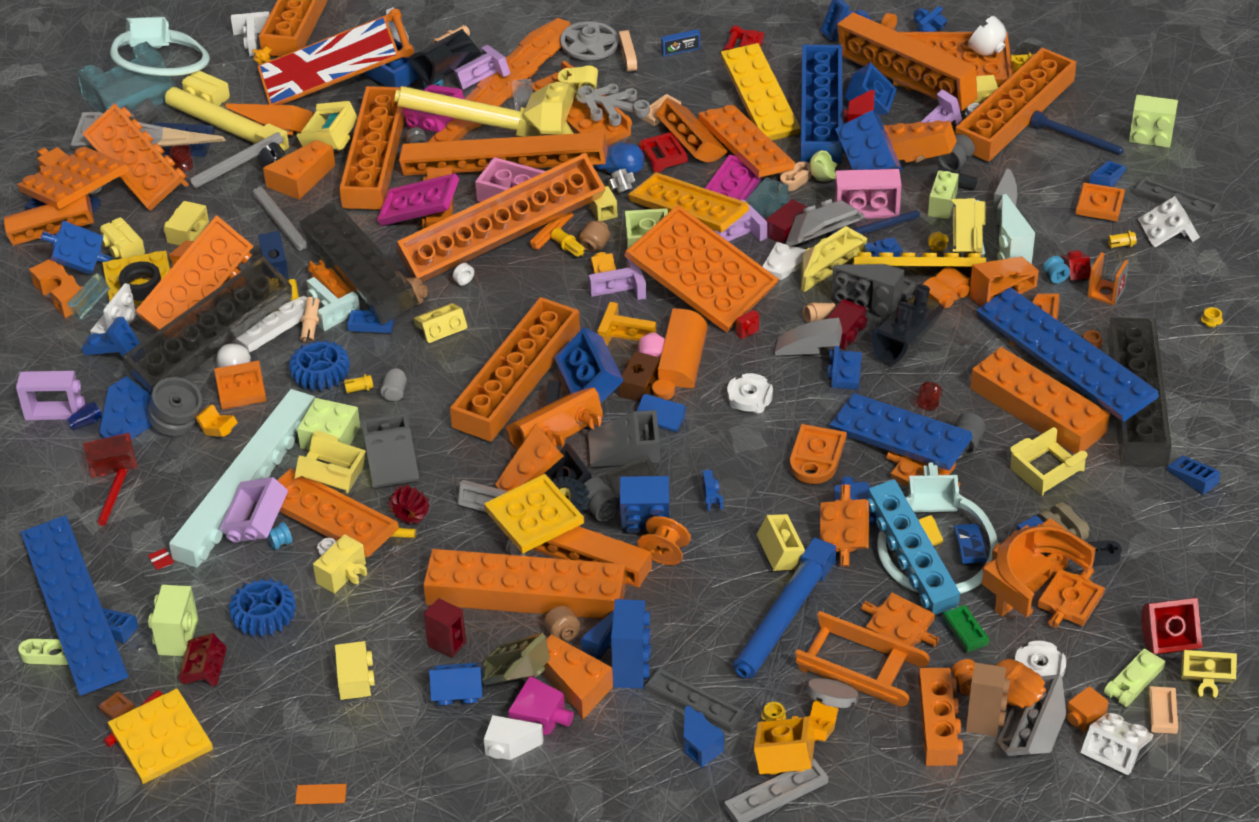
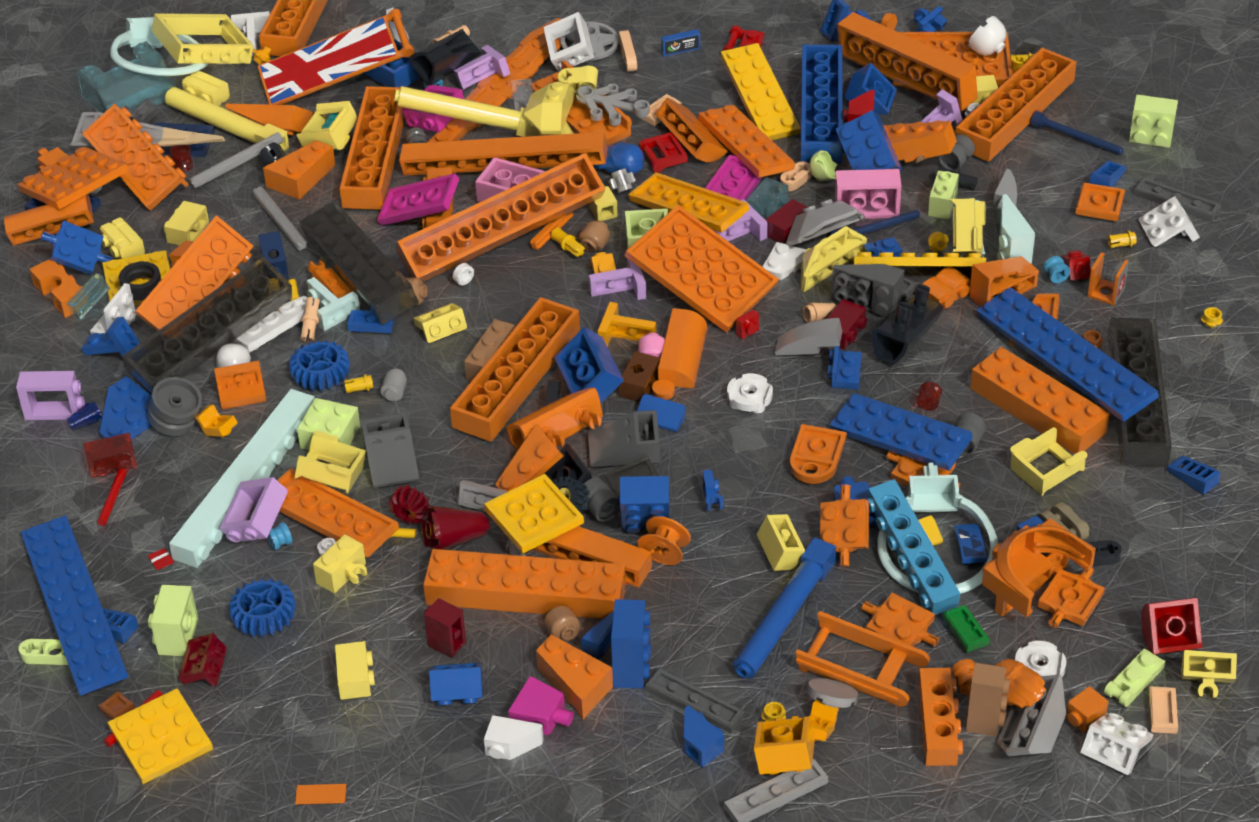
olive wedge [482,633,550,685] -> none
none -> light yellow window [152,13,254,64]
none -> dark red cone [421,505,490,553]
none -> medium nougat brick [464,319,515,382]
none -> white window [544,12,594,72]

